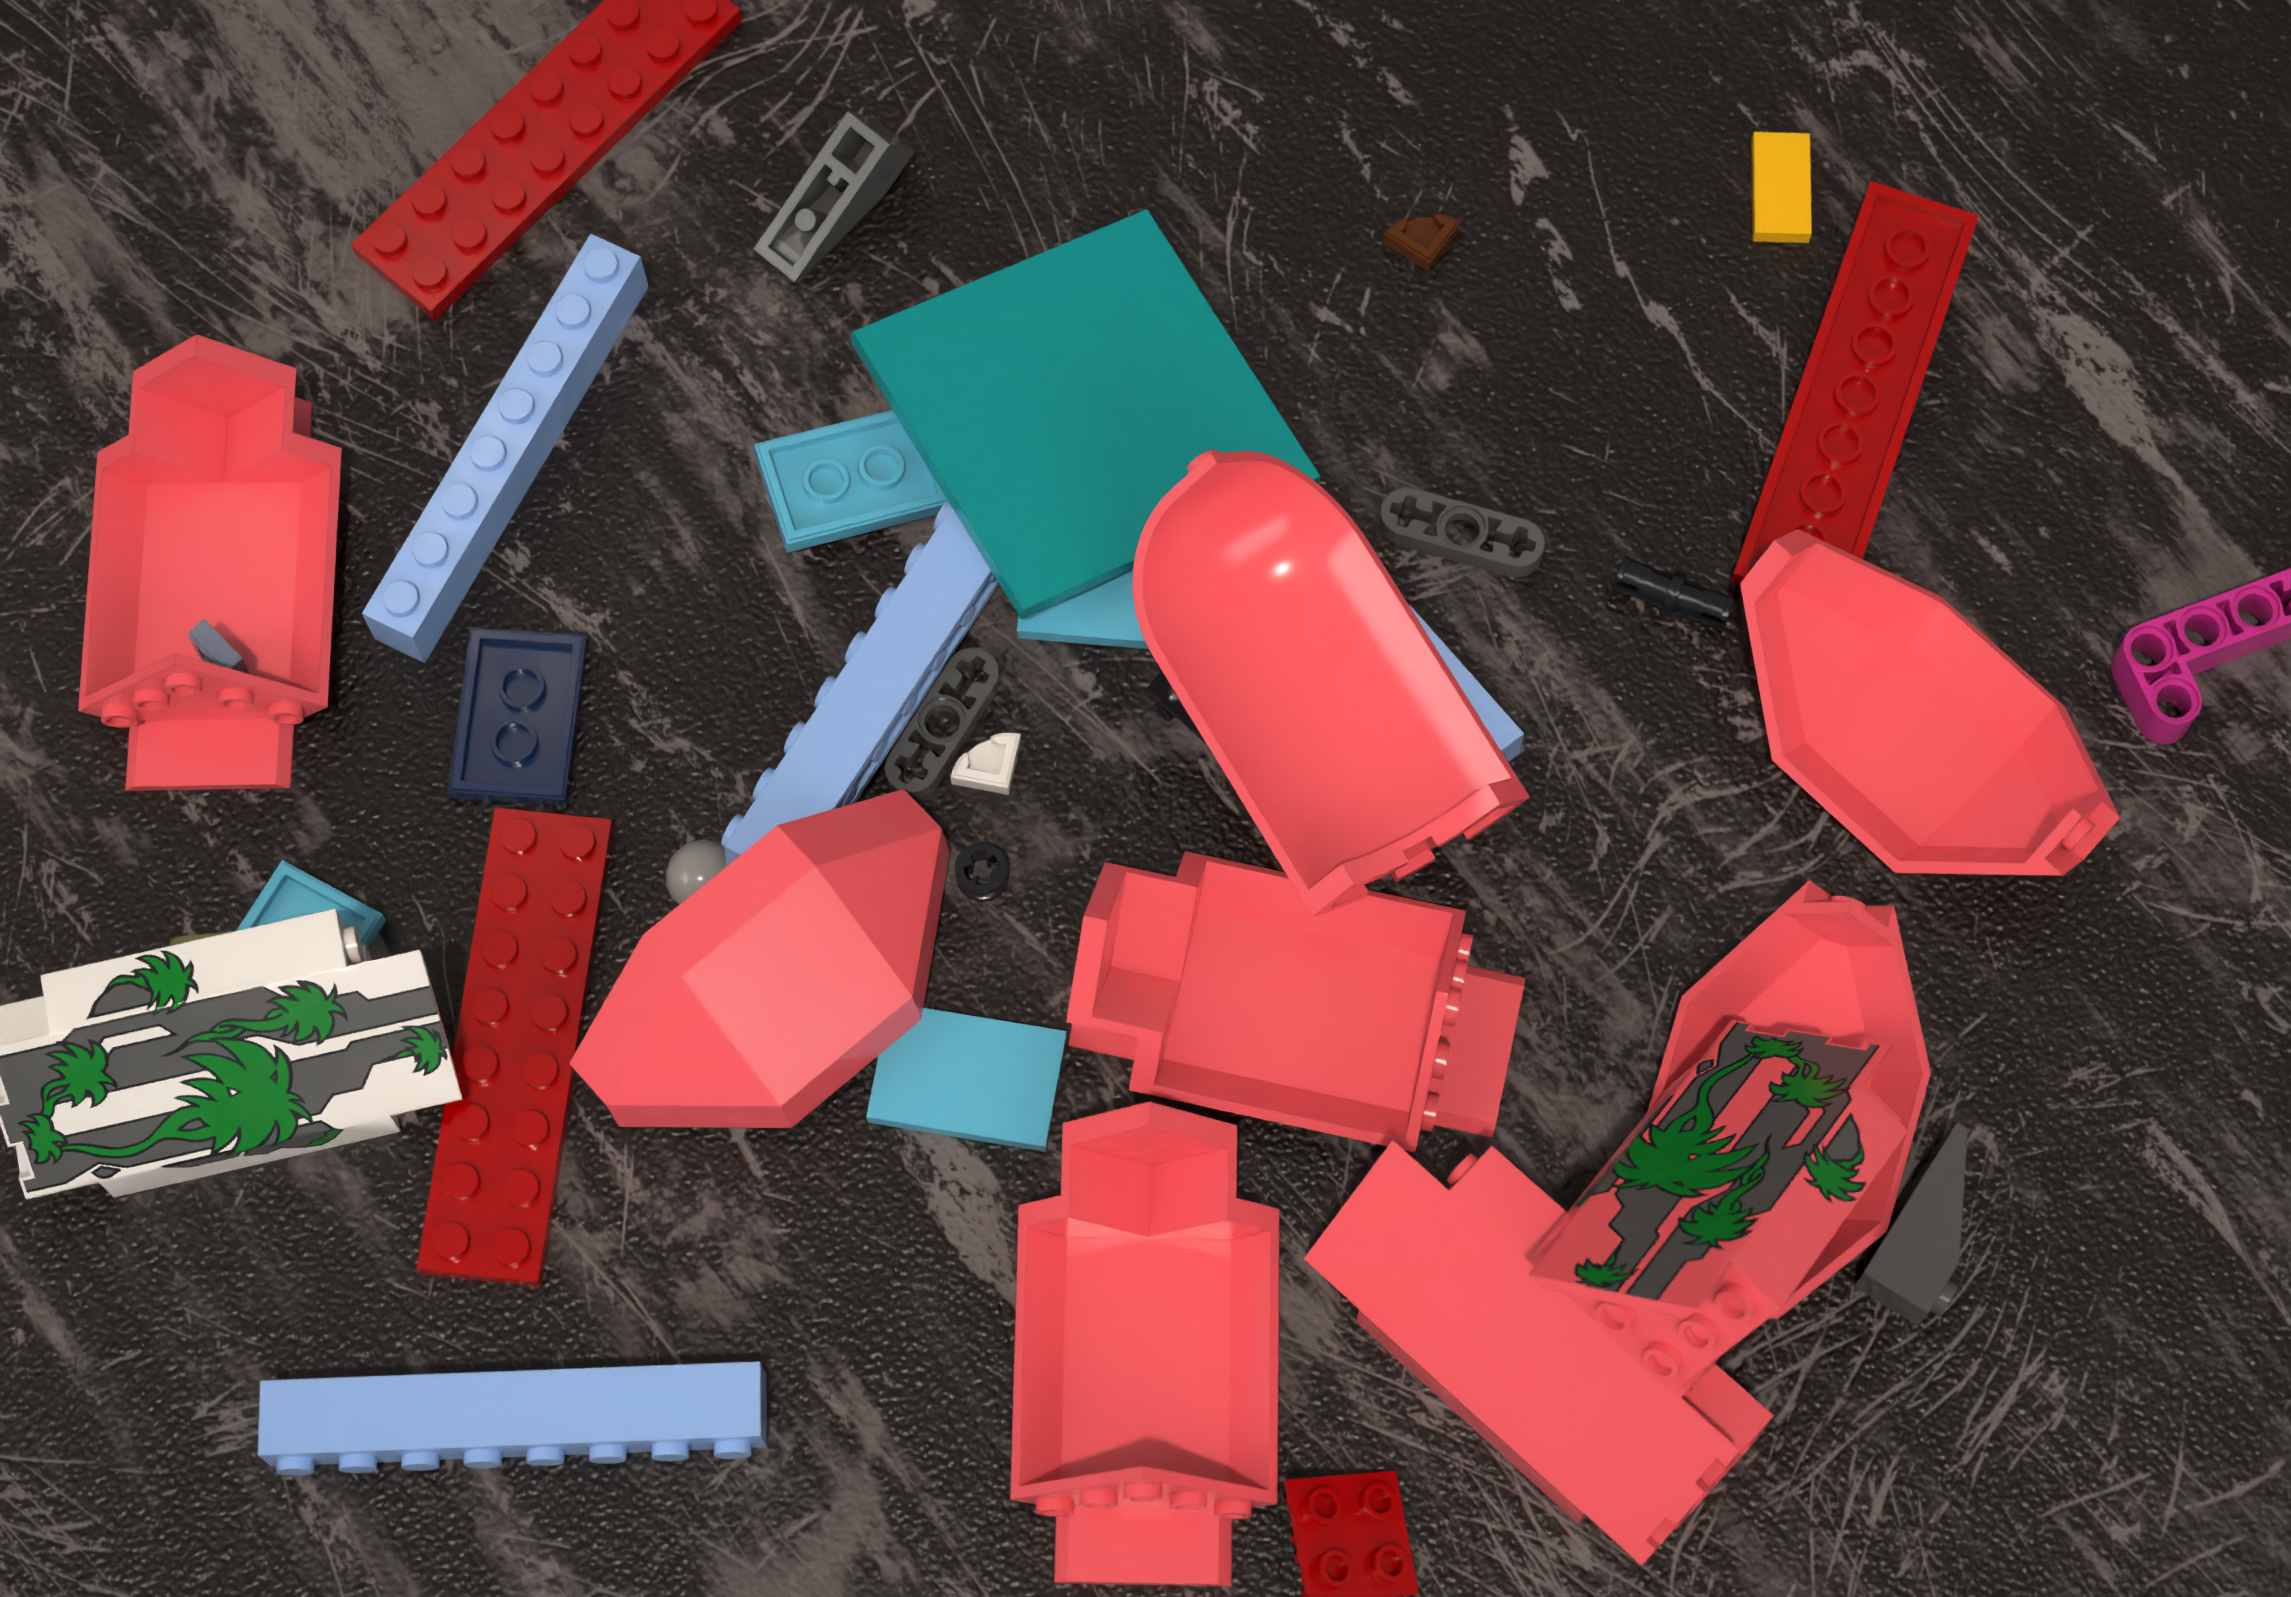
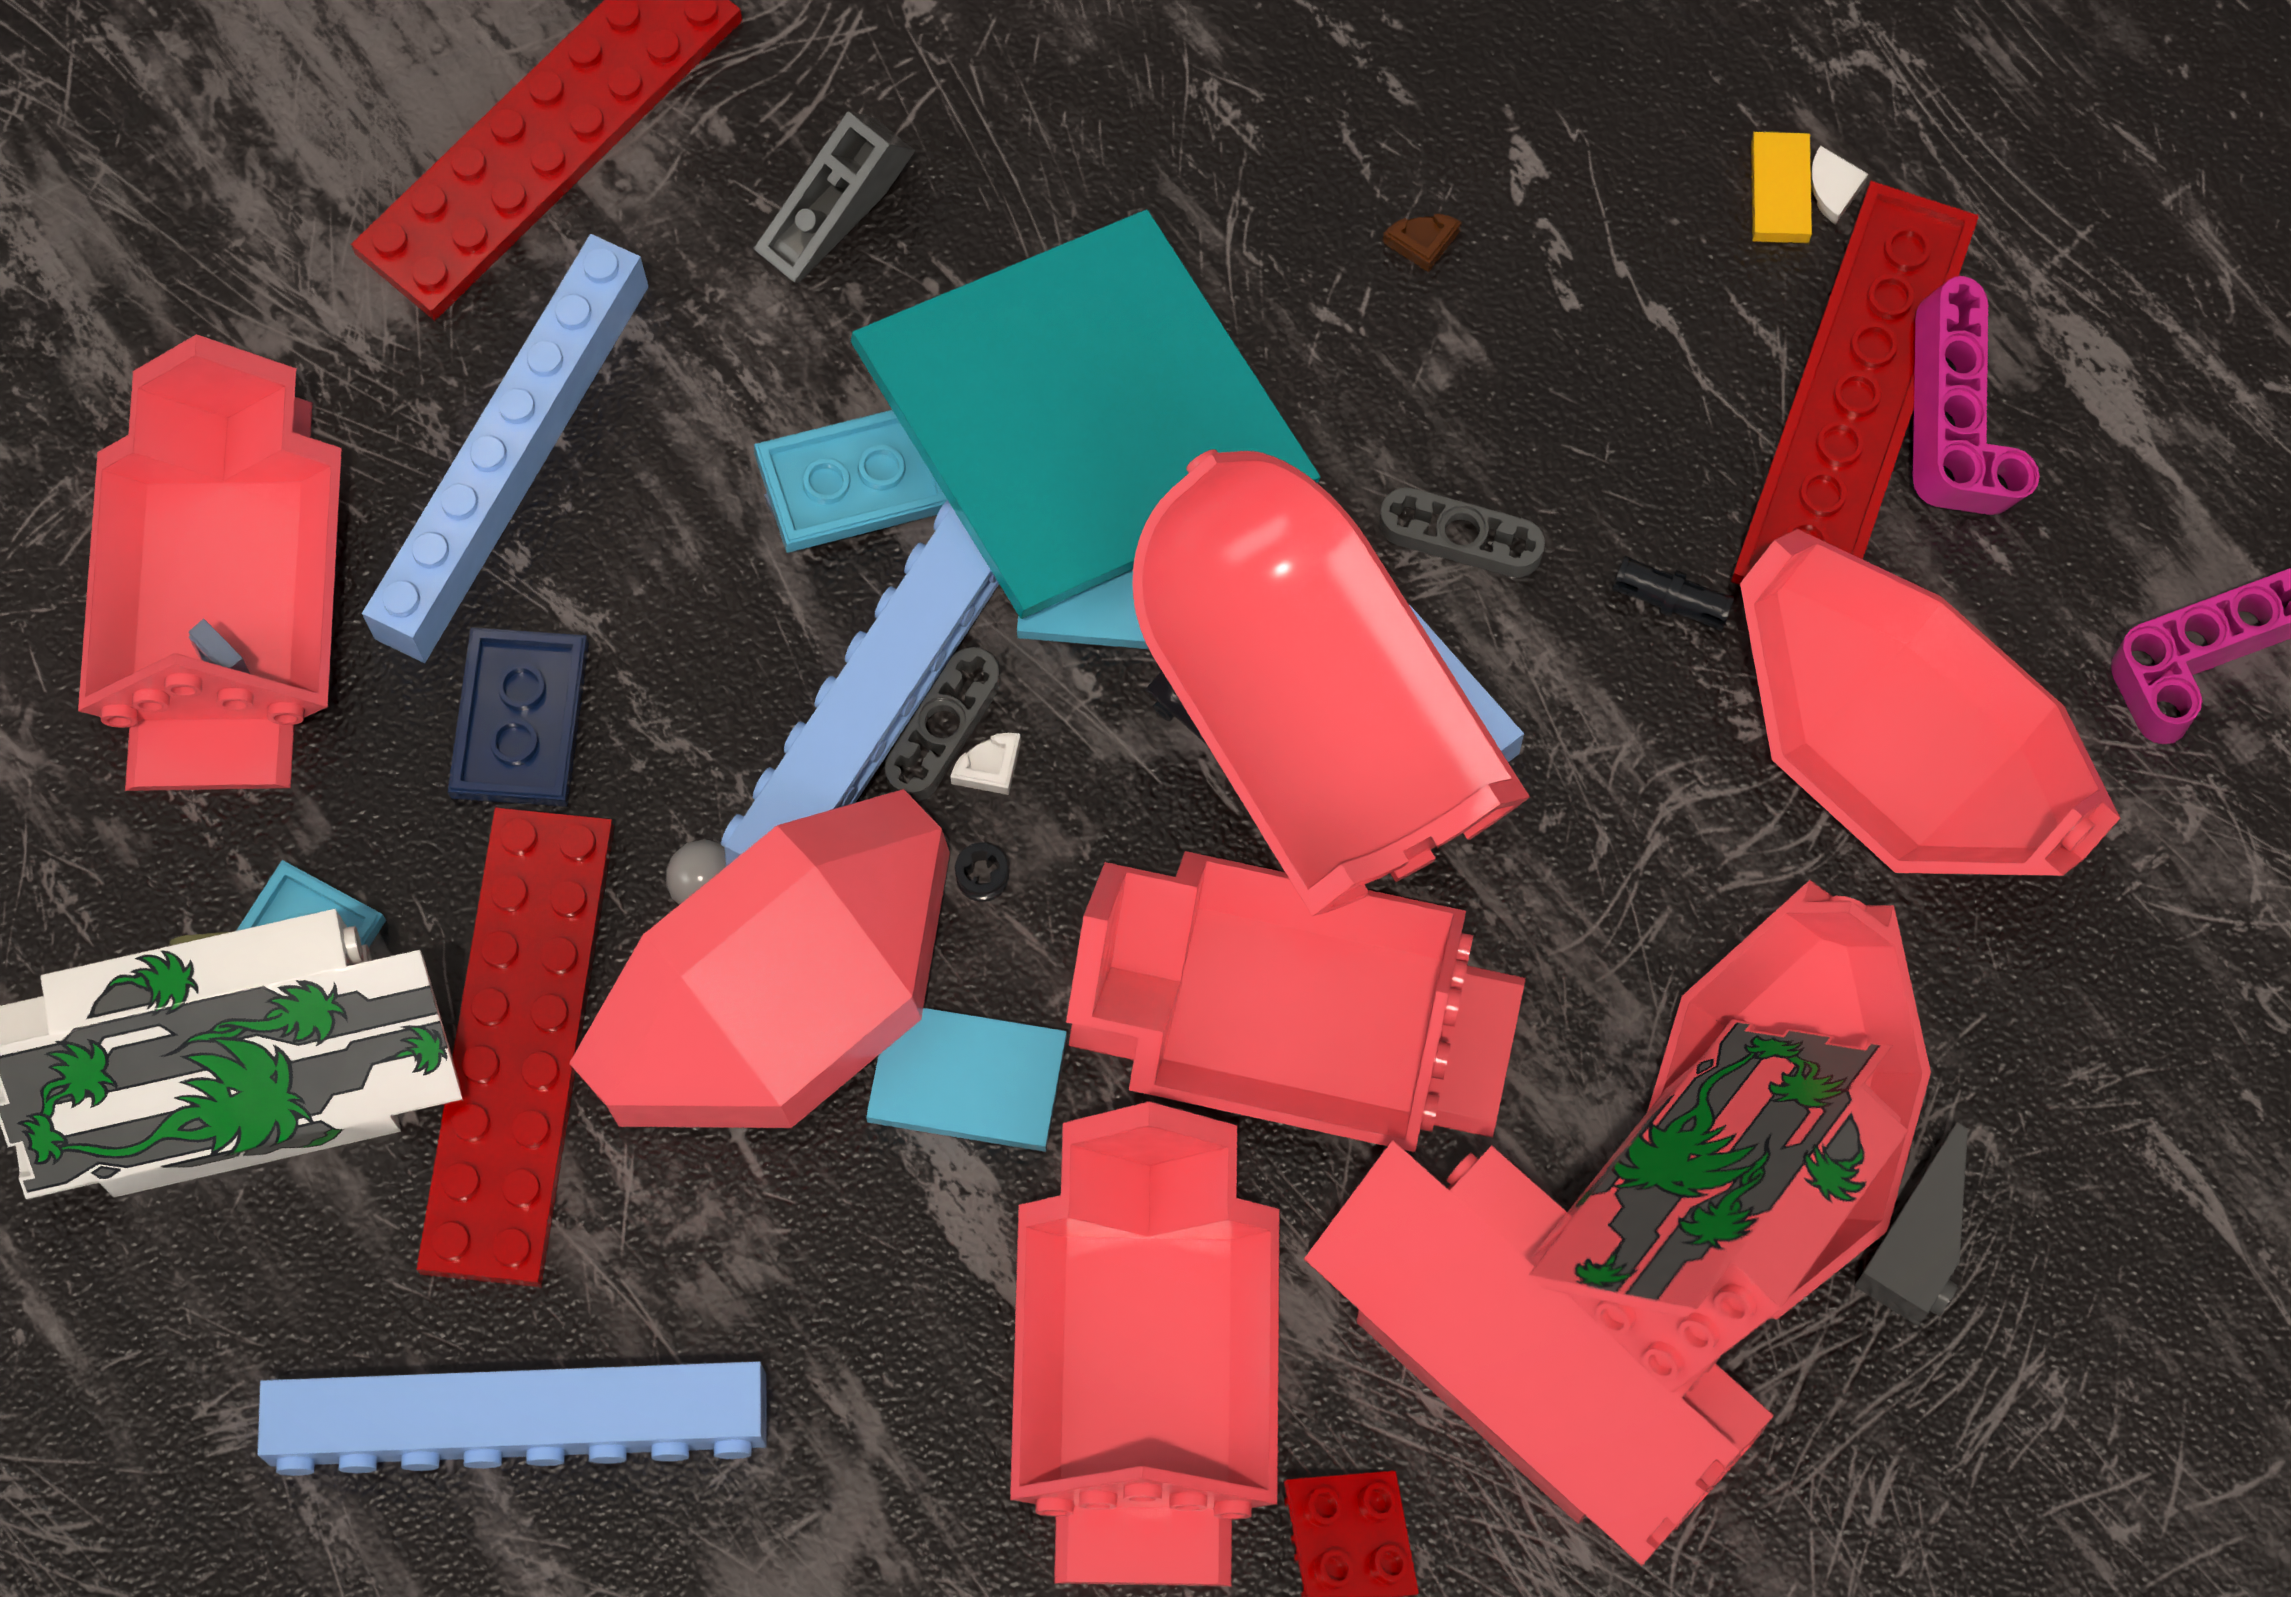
none -> white tile [1811,146,1868,225]
none -> dark pink beam [1913,276,2040,515]

